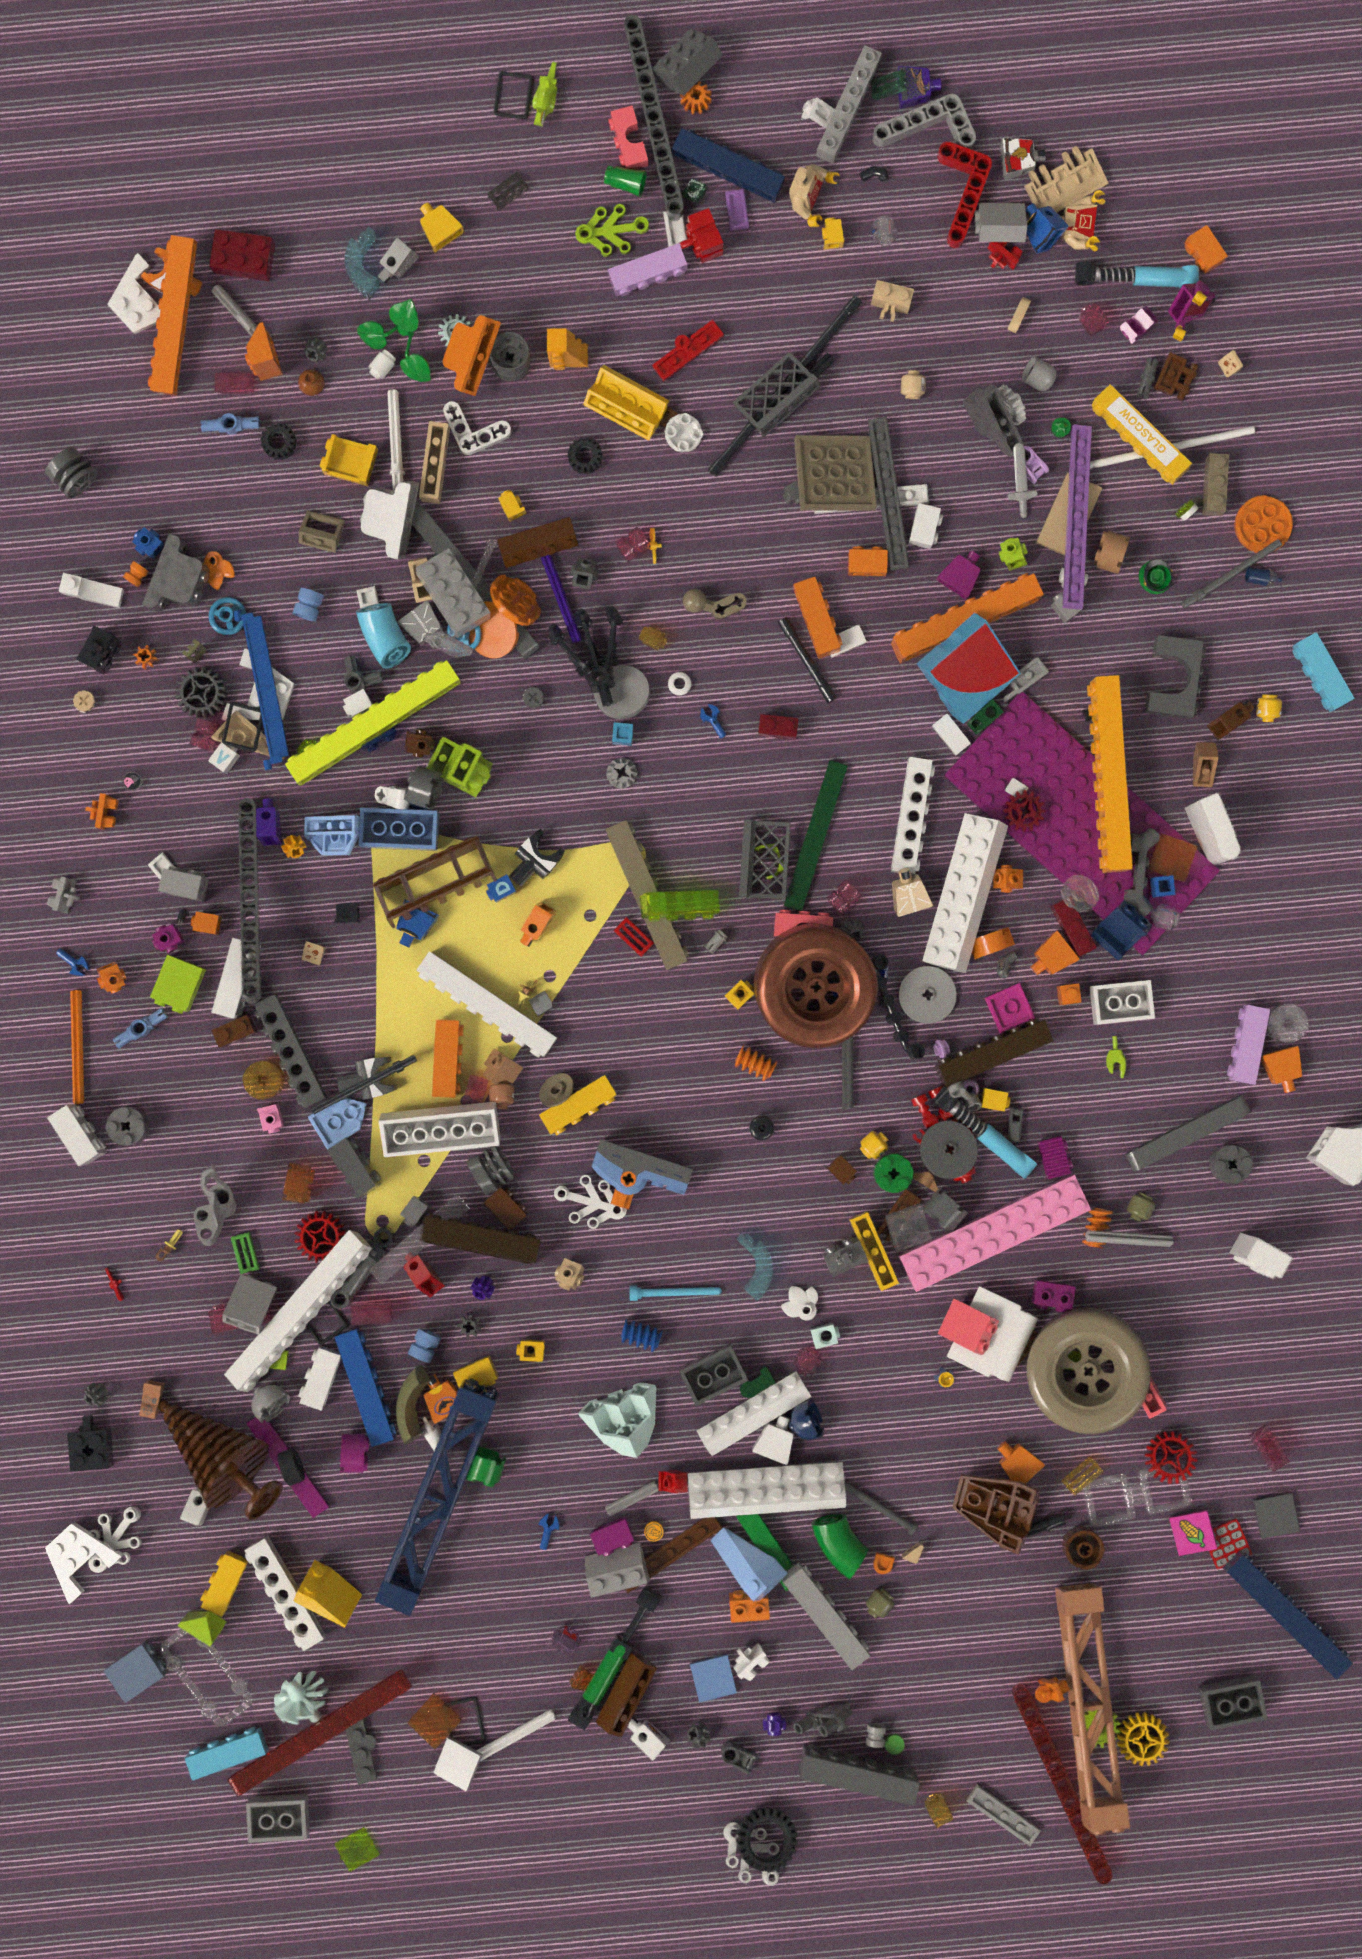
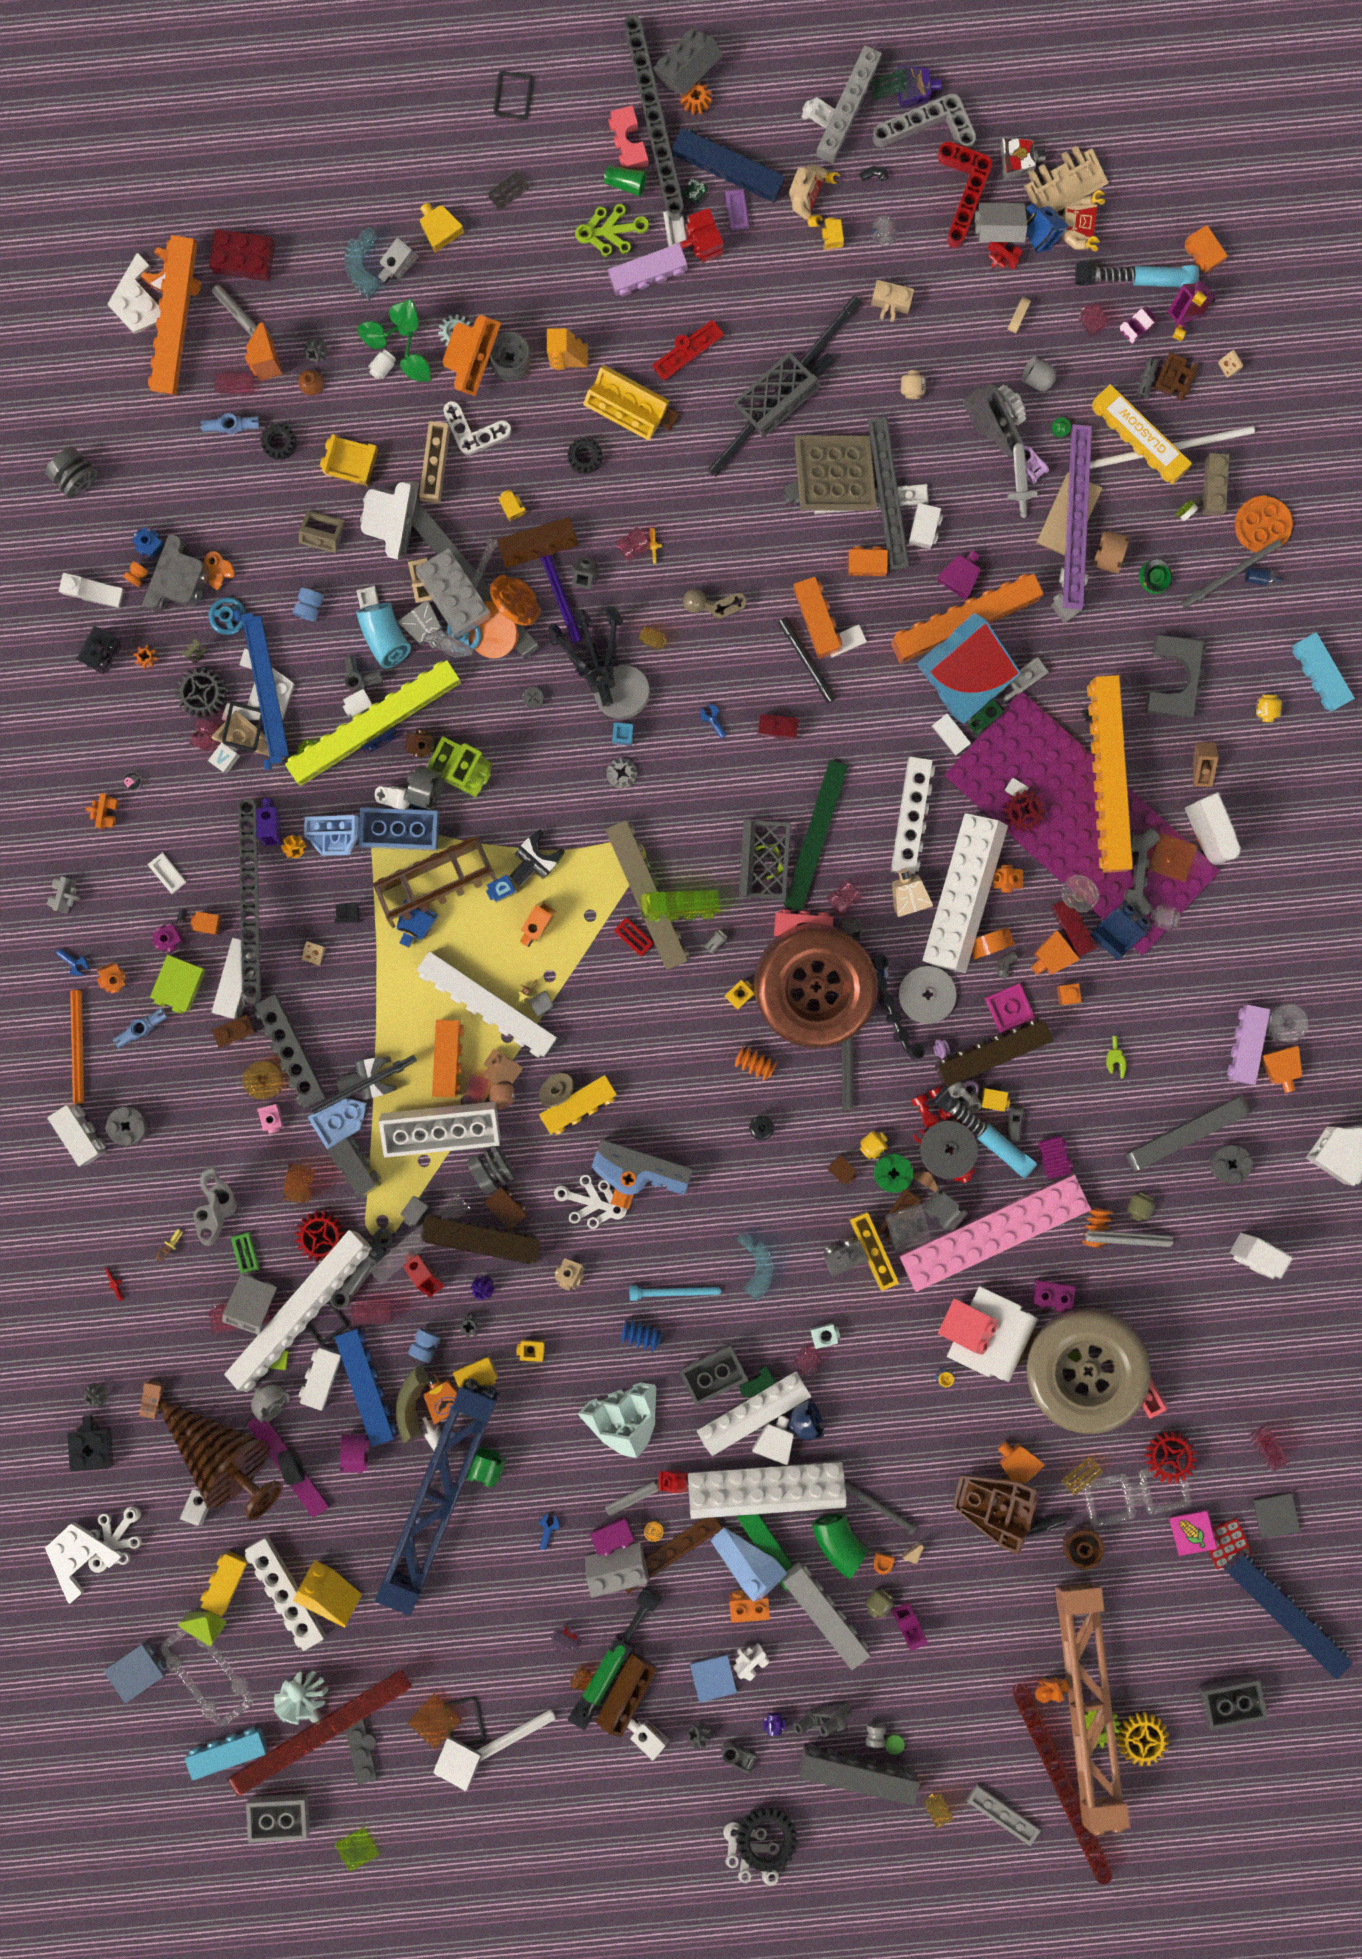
tan piece [73,690,95,713] -> none
light grey brick [158,866,209,902] -> none
white axle [388,390,405,491] -> none
lime animal [532,62,557,127] -> none
white dish [665,413,703,452] -> none
white piece [668,672,691,695] -> none
white plate [781,1286,818,1321] -> none
lime brick [999,538,1028,571] -> none
white brick [1090,980,1155,1025] -> none
blue brick [1150,875,1175,898] -> none
reddish brown torso [1206,701,1254,740] -> none
none -> magenta brick [892,1602,928,1651]

